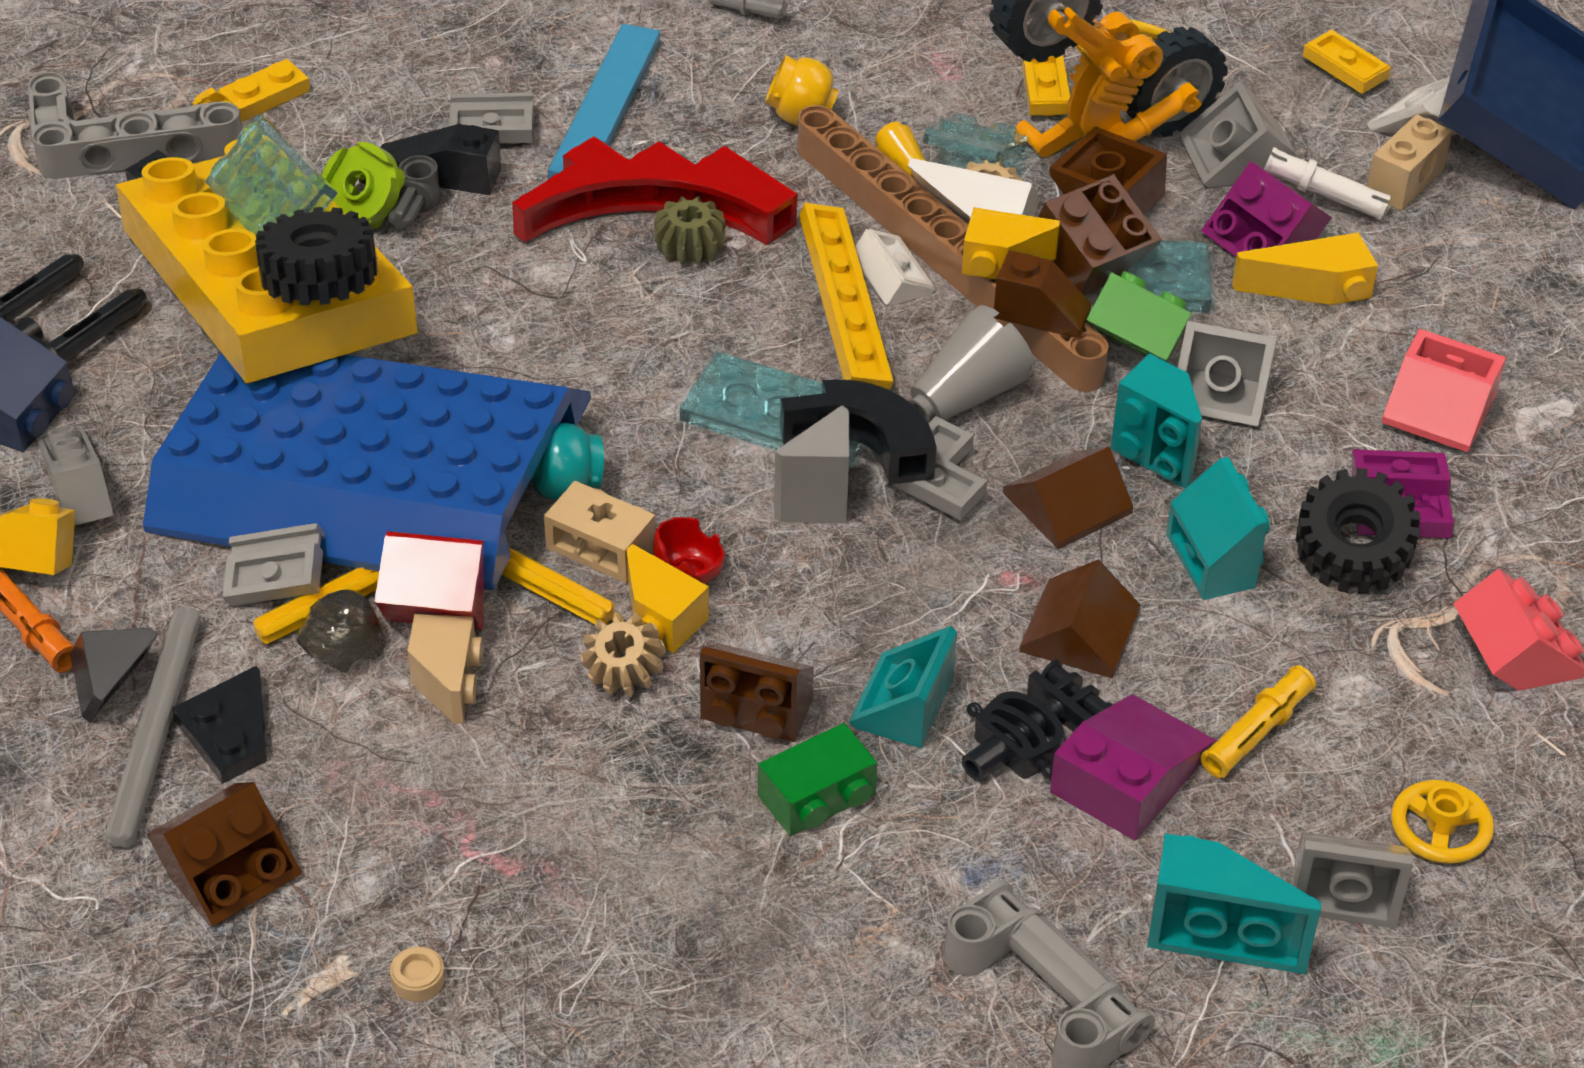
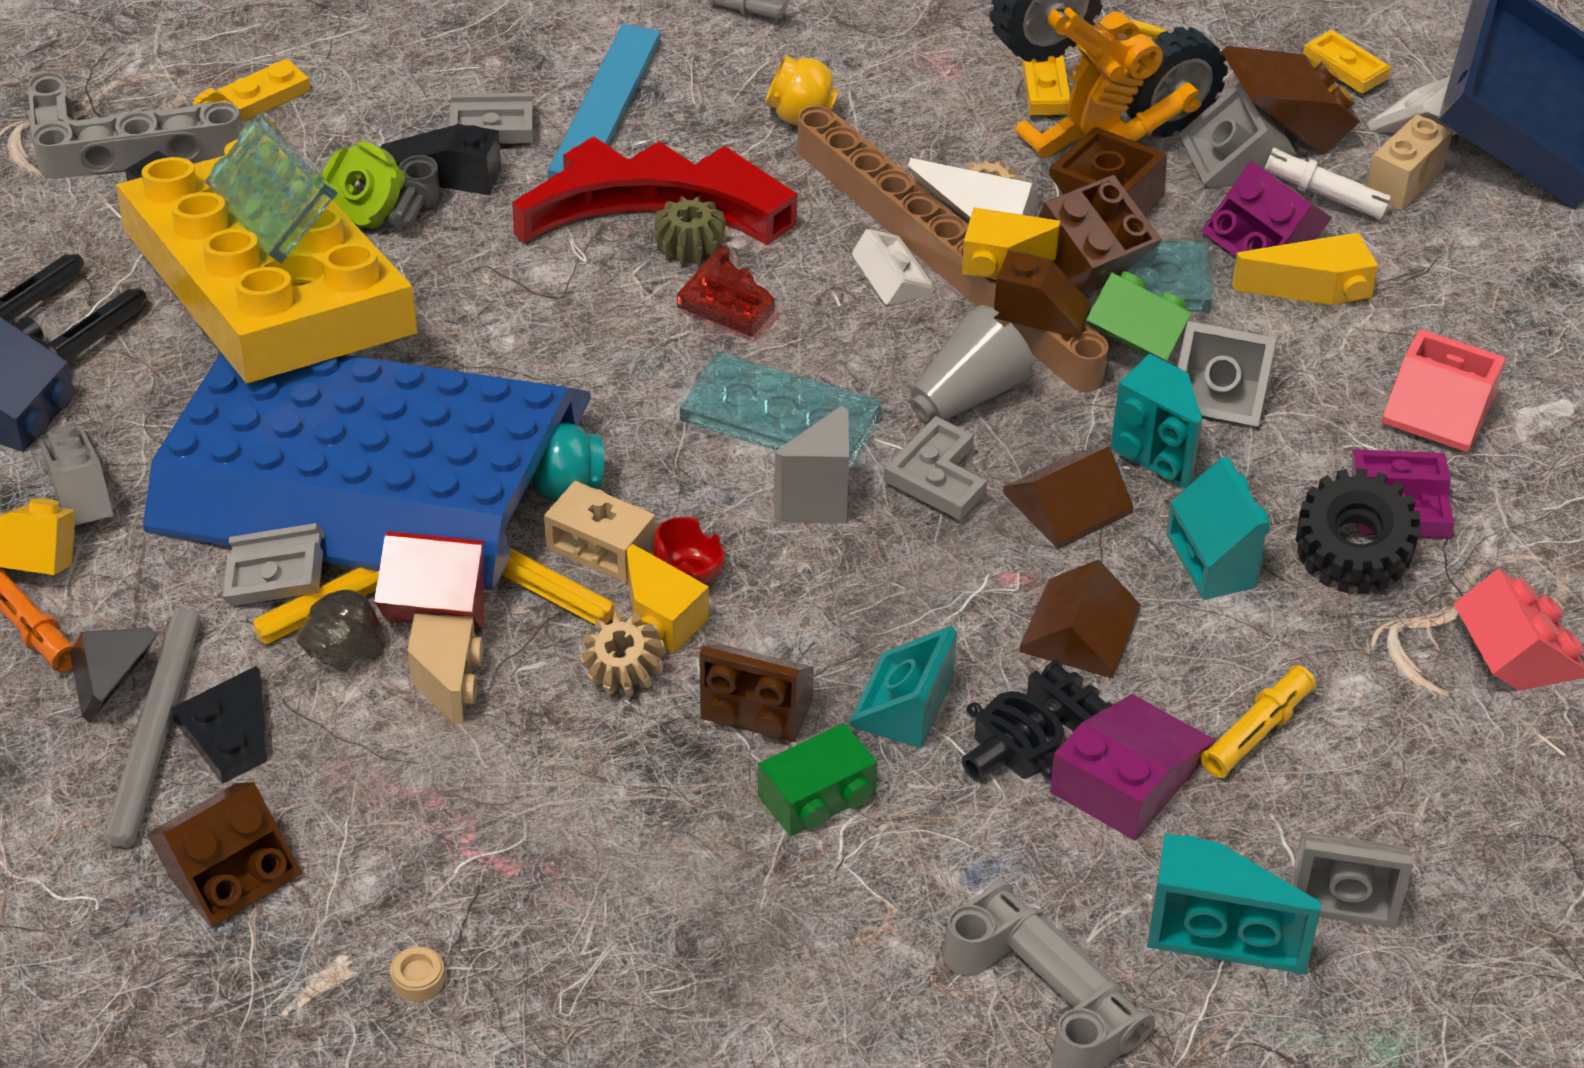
black tyre [255,207,378,305] -> none
black arch [780,379,937,485] -> none
yellow plate [799,203,894,390] -> none
yellow cone [875,121,926,179] -> none
clear light blue plate [923,113,1028,162] -> none
yellow piece [1391,780,1494,864] -> none
none -> clear red wing [677,246,775,337]
none -> reddish brown slope [1221,46,1361,155]

